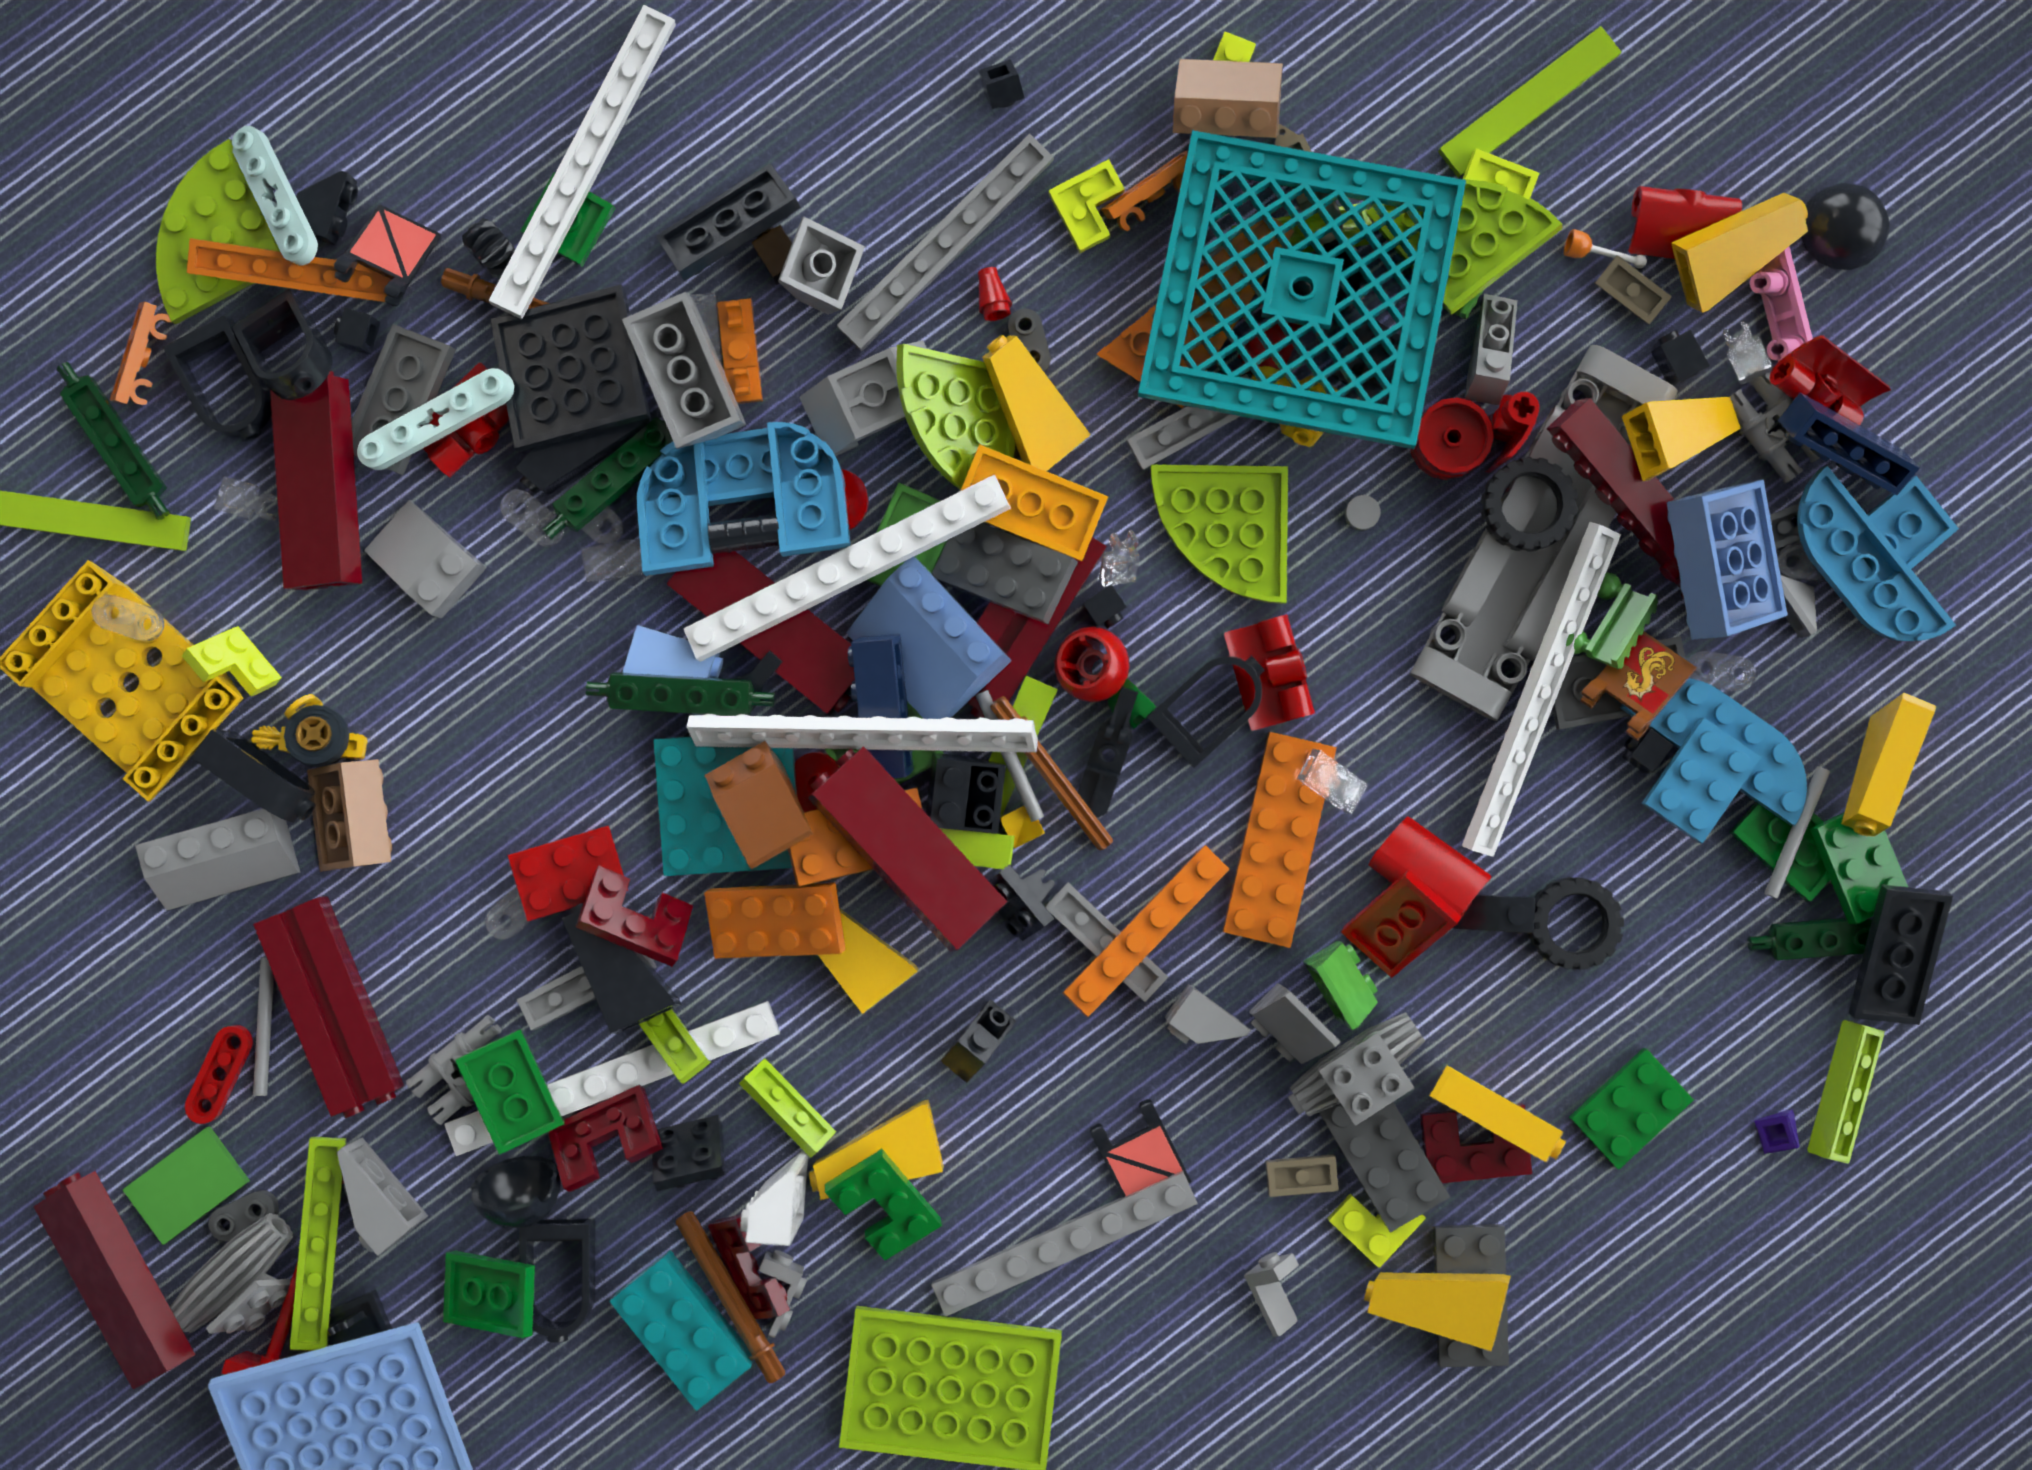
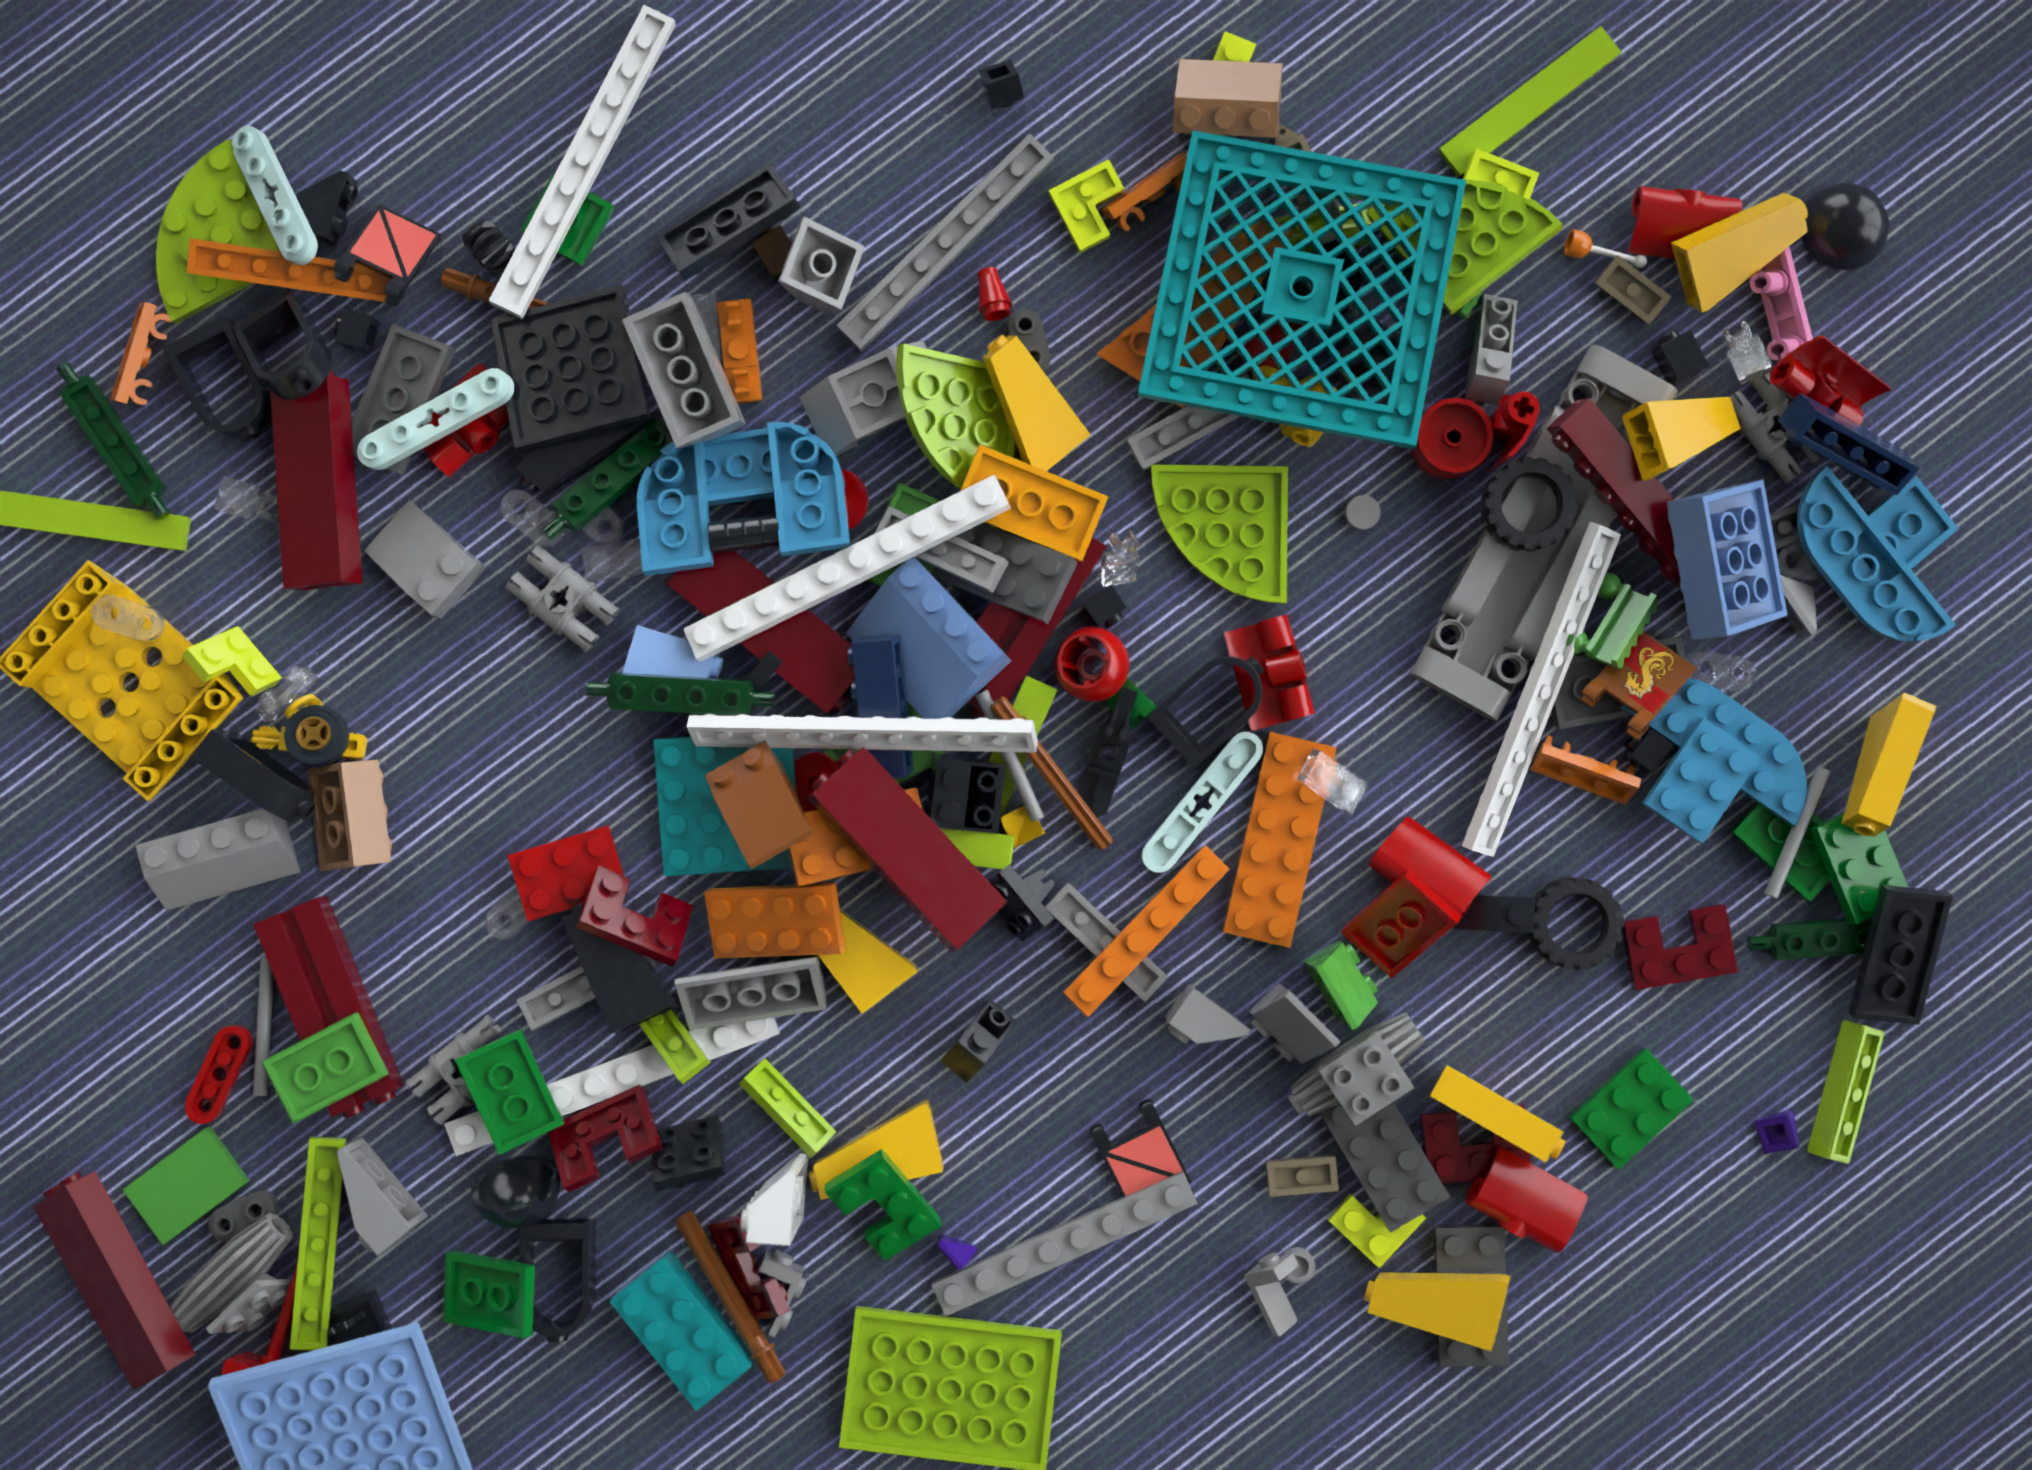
none -> clear plate [256,666,318,723]
none -> bright green tile [261,1012,389,1124]
none -> light grey pin [505,545,620,653]
none -> light grey slope [675,956,826,1030]
none -> light grey plate [874,506,1009,594]
none -> dark purple slope [937,1234,978,1270]
none -> light aqua piece [1141,732,1263,873]
none -> light grey tile [1283,1247,1316,1284]
none -> red panel [1465,1146,1588,1253]
none -> orange plate [1529,736,1641,805]
none -> dark red plate [1622,904,1738,990]

